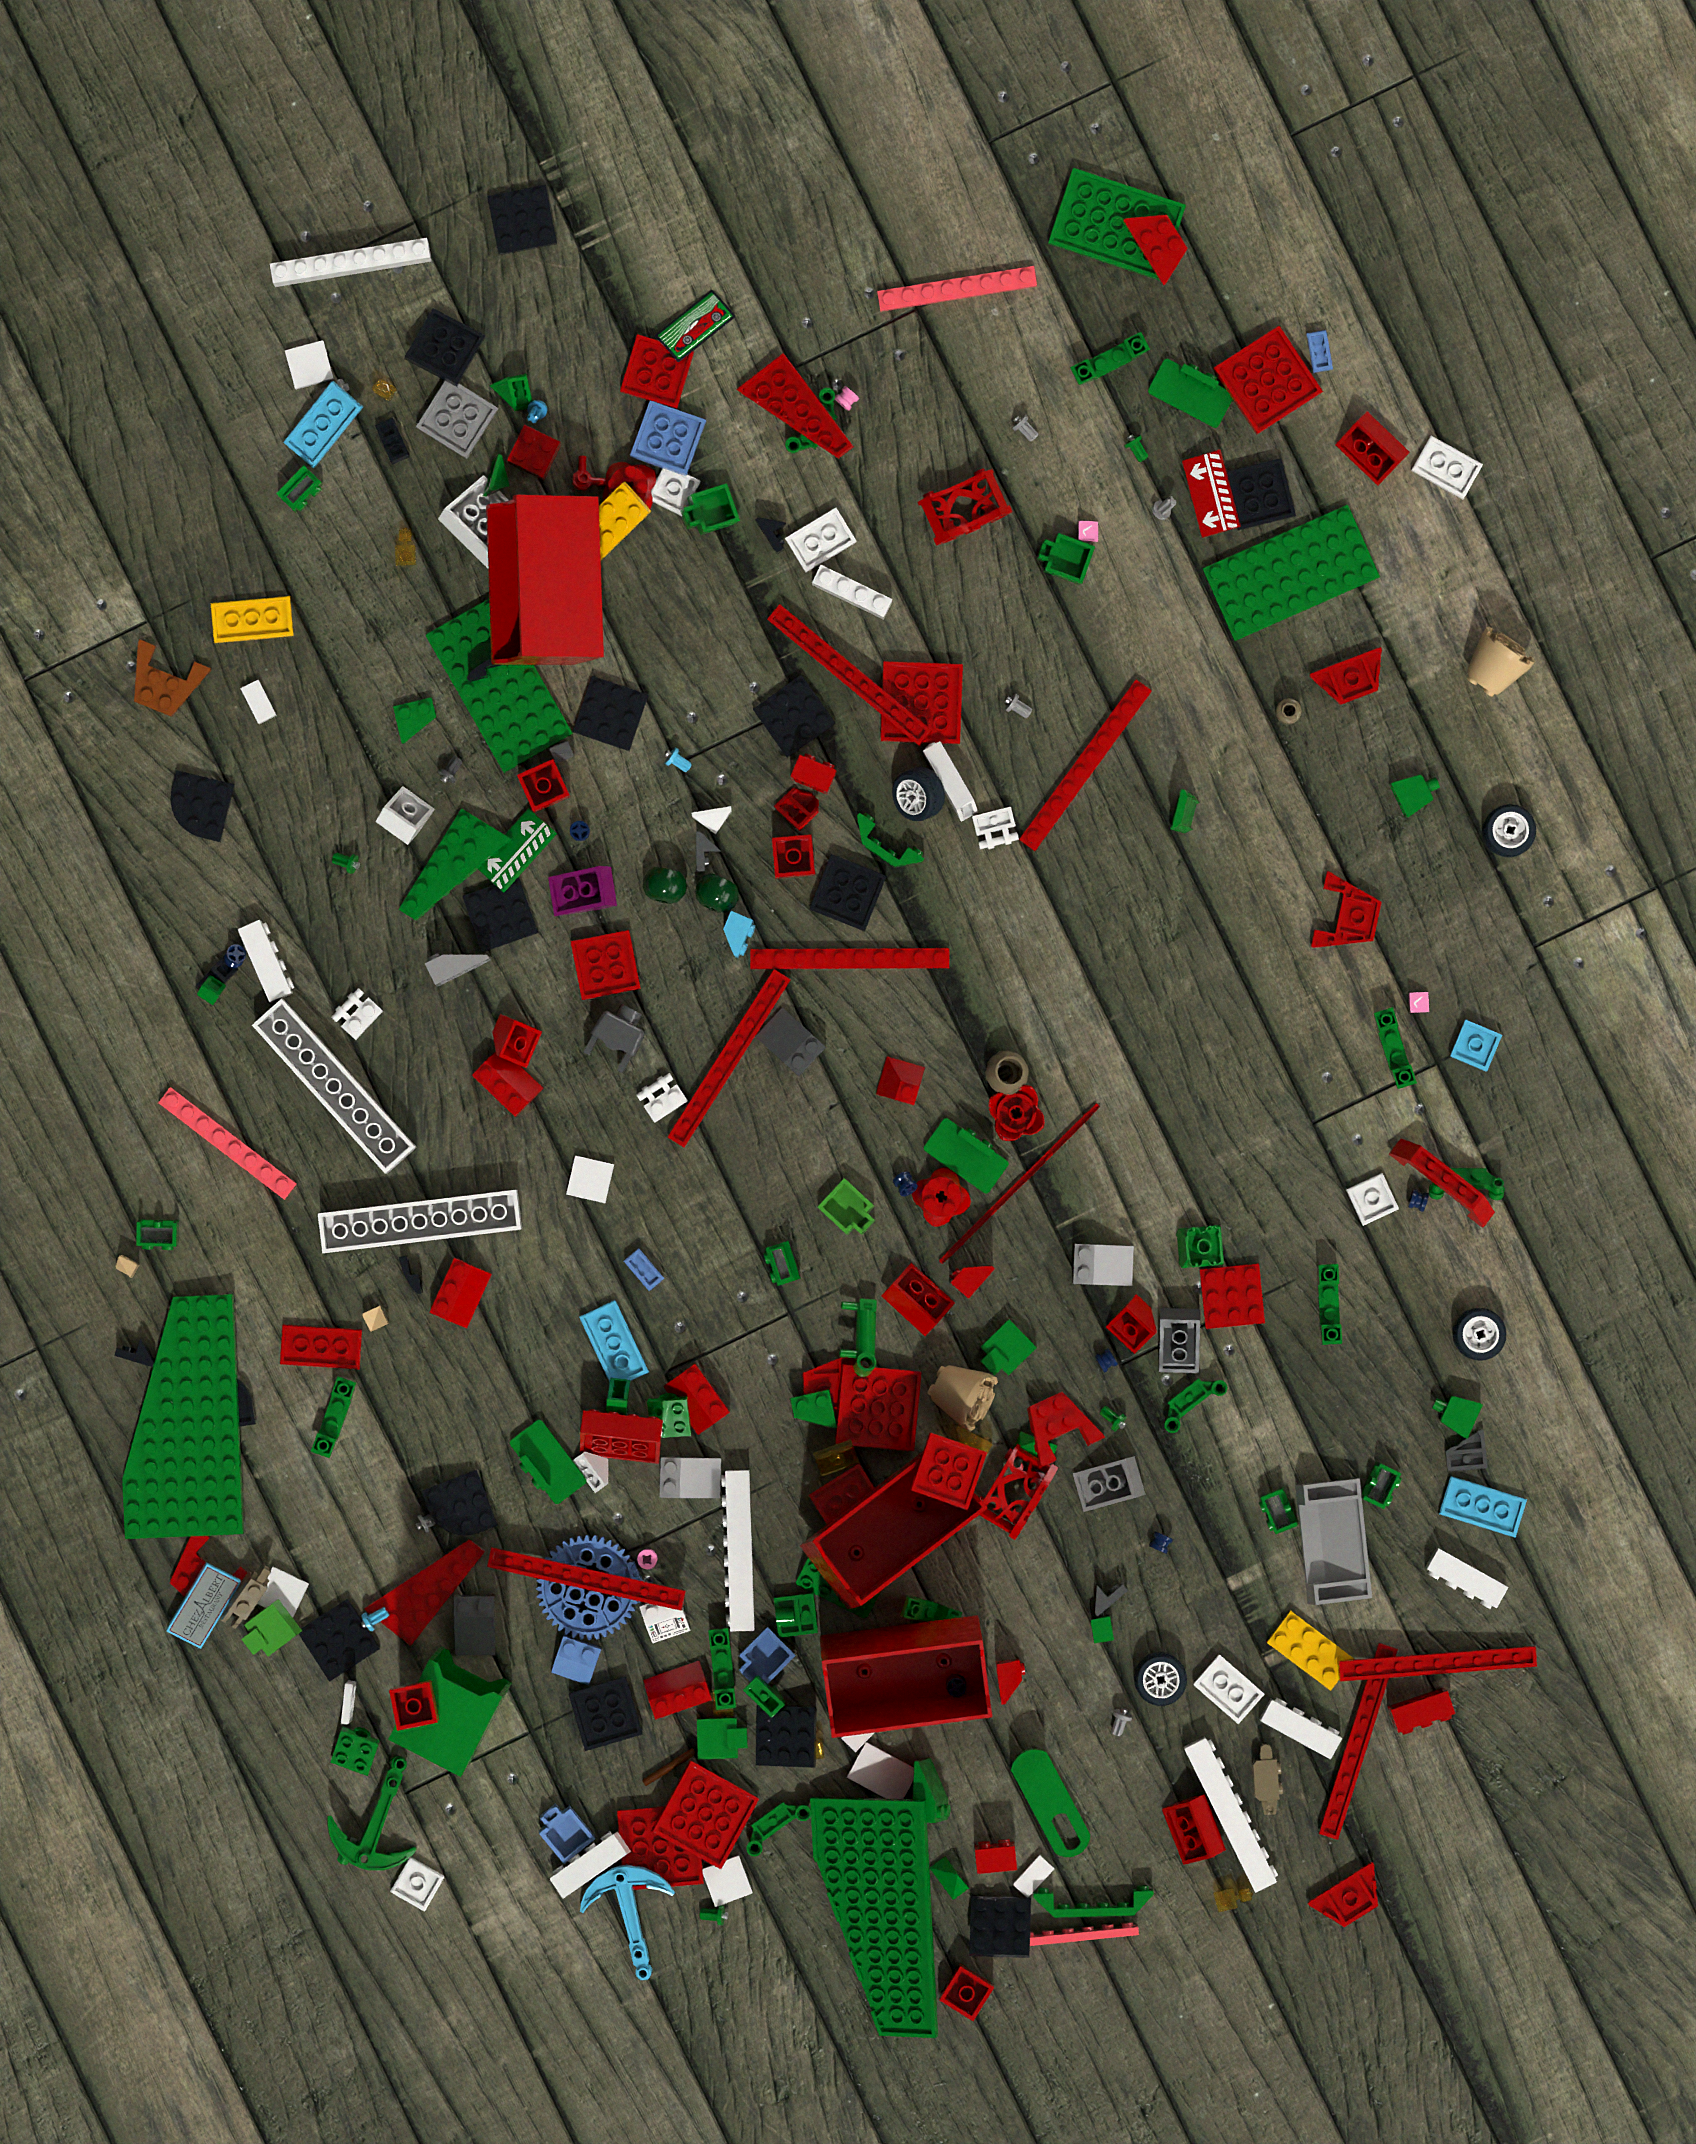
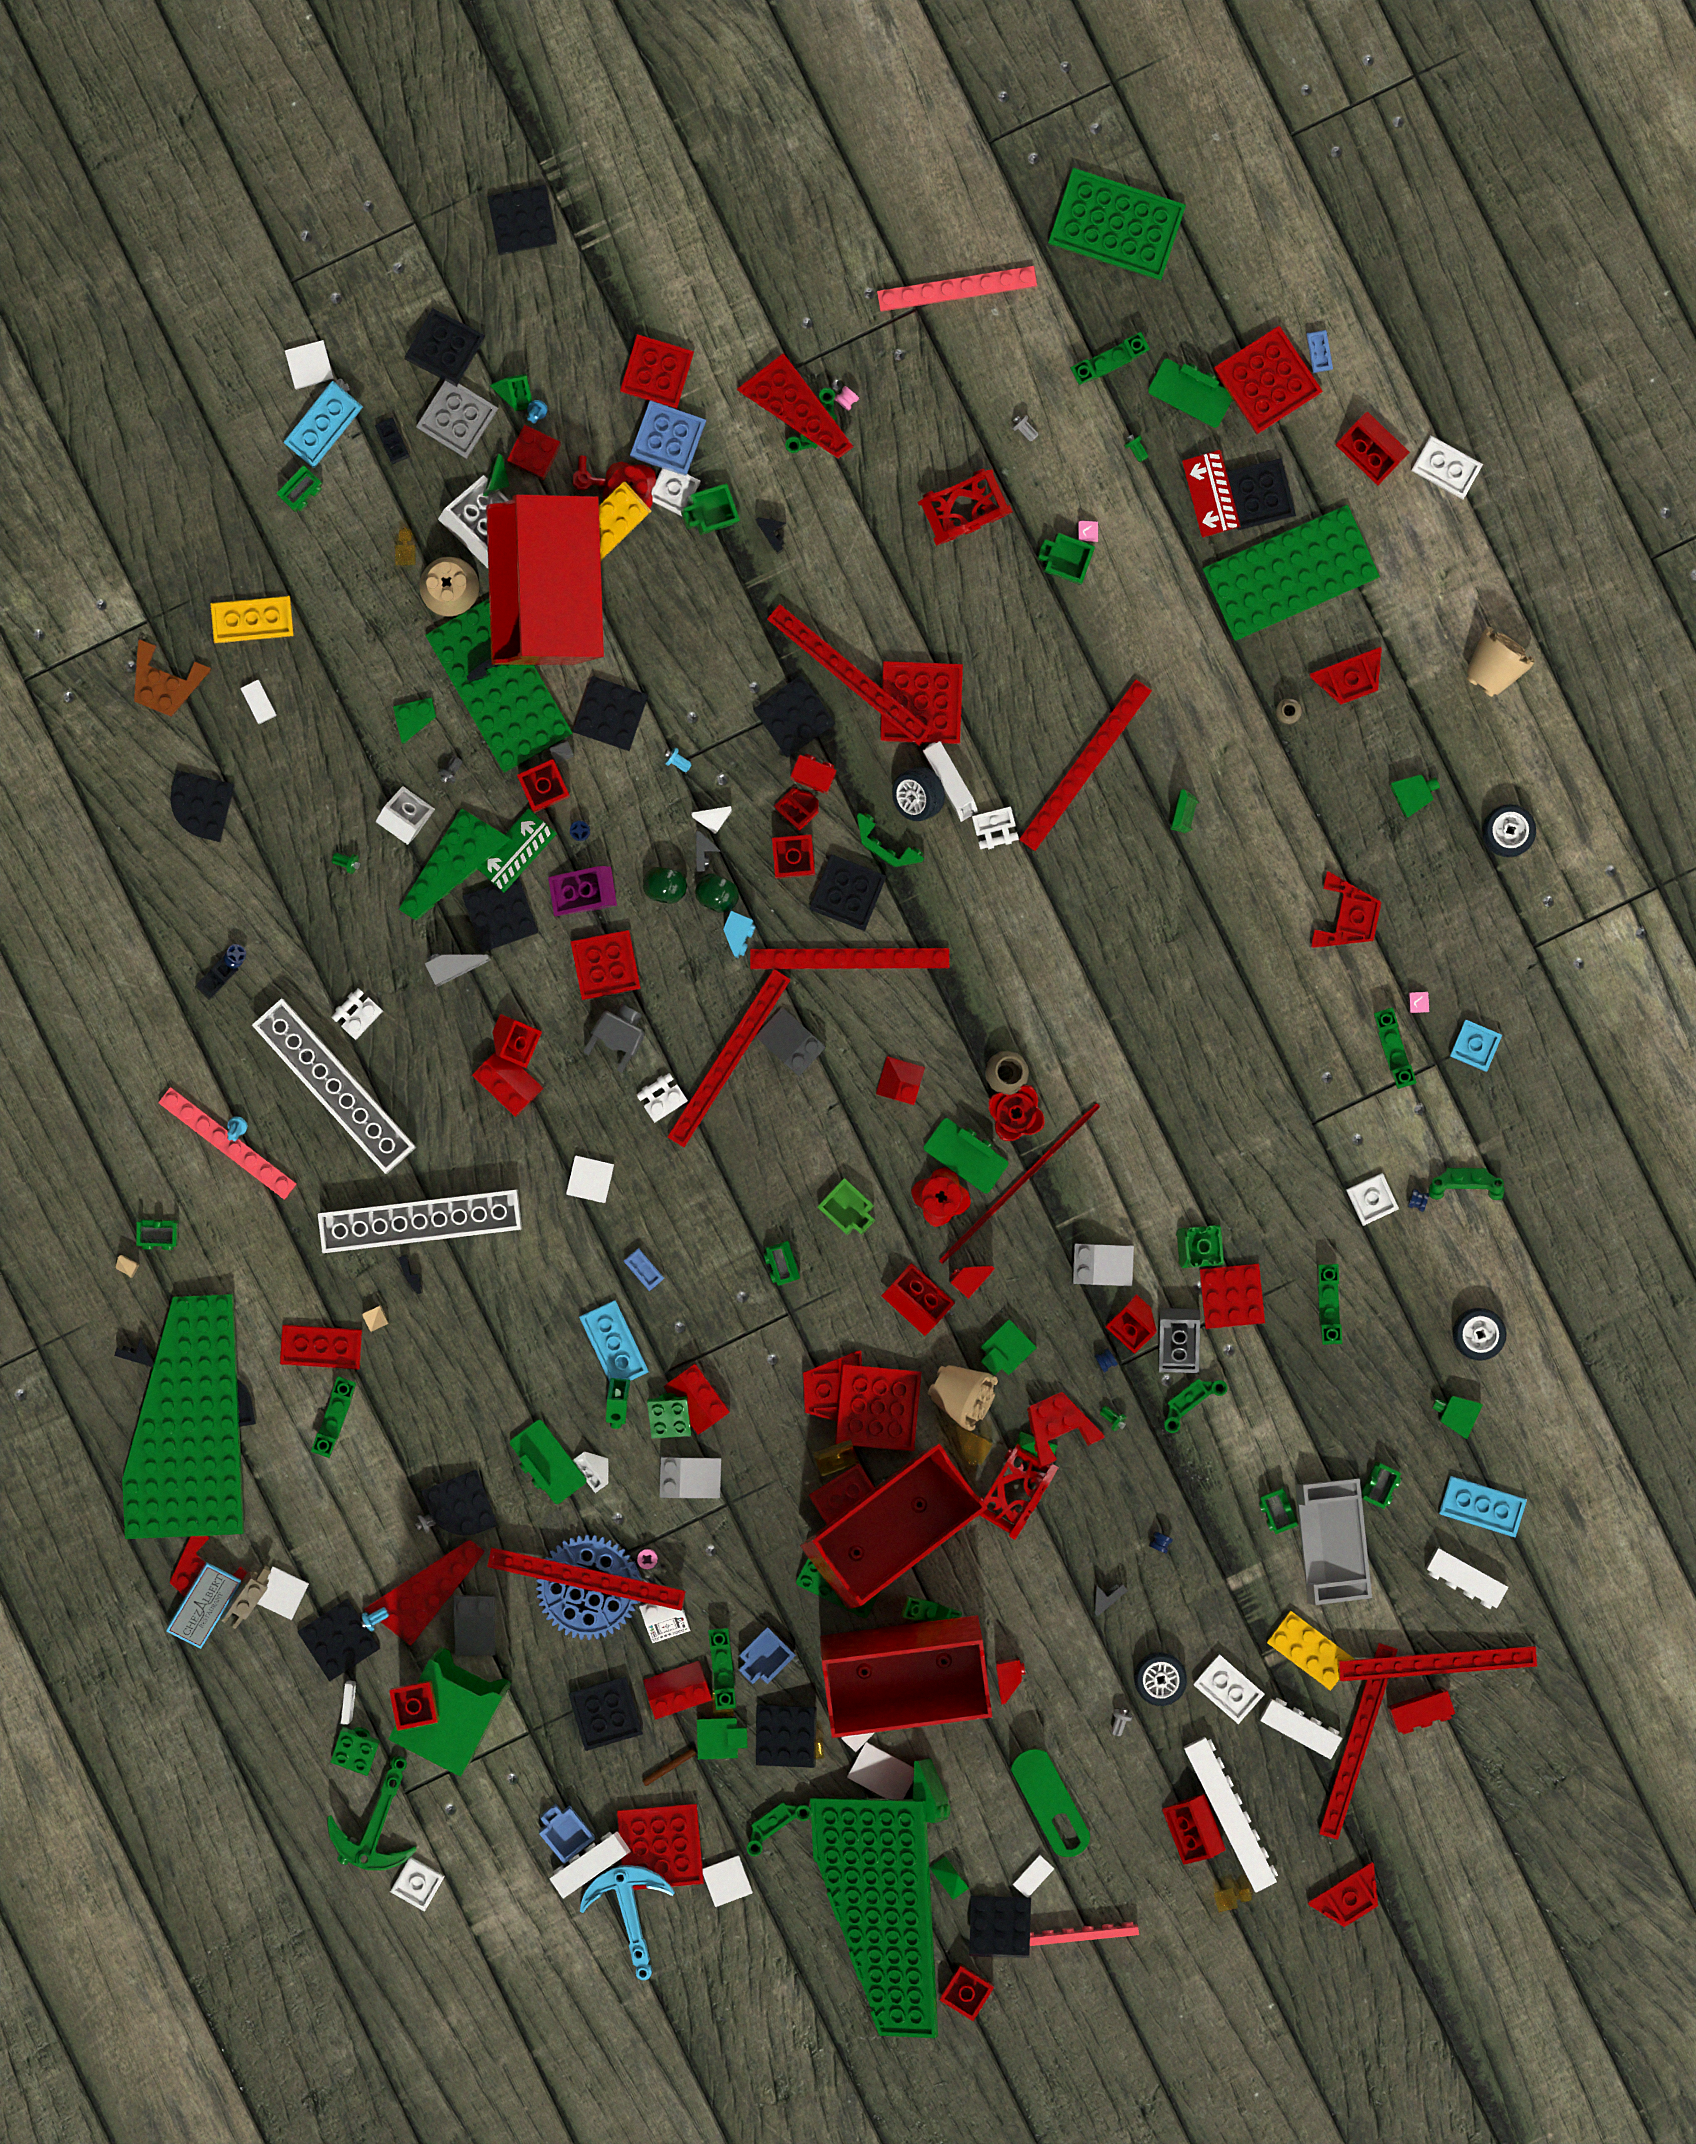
green slope [197,975,226,1005] -> none
white brick [238,920,294,1003] -> none
bright green piece [241,1599,302,1656] -> none
white brick [270,238,432,287] -> none
clear yellow slope [372,379,397,402] -> none
red slope [429,1258,492,1328] -> none
medium blue slope [551,1634,602,1685] -> none
red slope [580,1409,663,1464] -> none
red plate [651,1760,759,1869] -> none
sticker [655,290,735,362] -> none
green piece [699,1905,728,1926] -> none
white brick [721,1470,755,1631] -> none
green slope [743,1675,786,1718] -> none
green plate [774,1593,818,1638] -> none
white plate [785,508,857,573] -> none
green wing [789,1390,837,1428] -> none
white brick [812,565,892,620] -> none
green piece [839,1298,877,1377] -> none
dark blue wheel [893,1171,918,1196] -> none
red plate [910,1432,987,1510] -> none
dark blue wheel [946,1673,966,1697] -> none
red brick [974,1839,1017,1874] -> none
light grey piece [1005,693,1032,718] -> none
green slope [1033,1885,1154,1918] -> none
light grey slope [1073,1456,1146,1512] -> none
green panel [1091,1615,1114,1644] -> none
red wing [1123,215,1188,286] -> none
light grey piece [1152,496,1177,520] -> none
dark tan hinge [1252,1742,1283,1815] -> none
red slope [1389,1139,1495,1228] -> none
dark grey wing [1445,1430,1488,1472] -> none
none -> medium azure piece [227,1117,248,1141]
none -> tan cone [419,557,479,616]

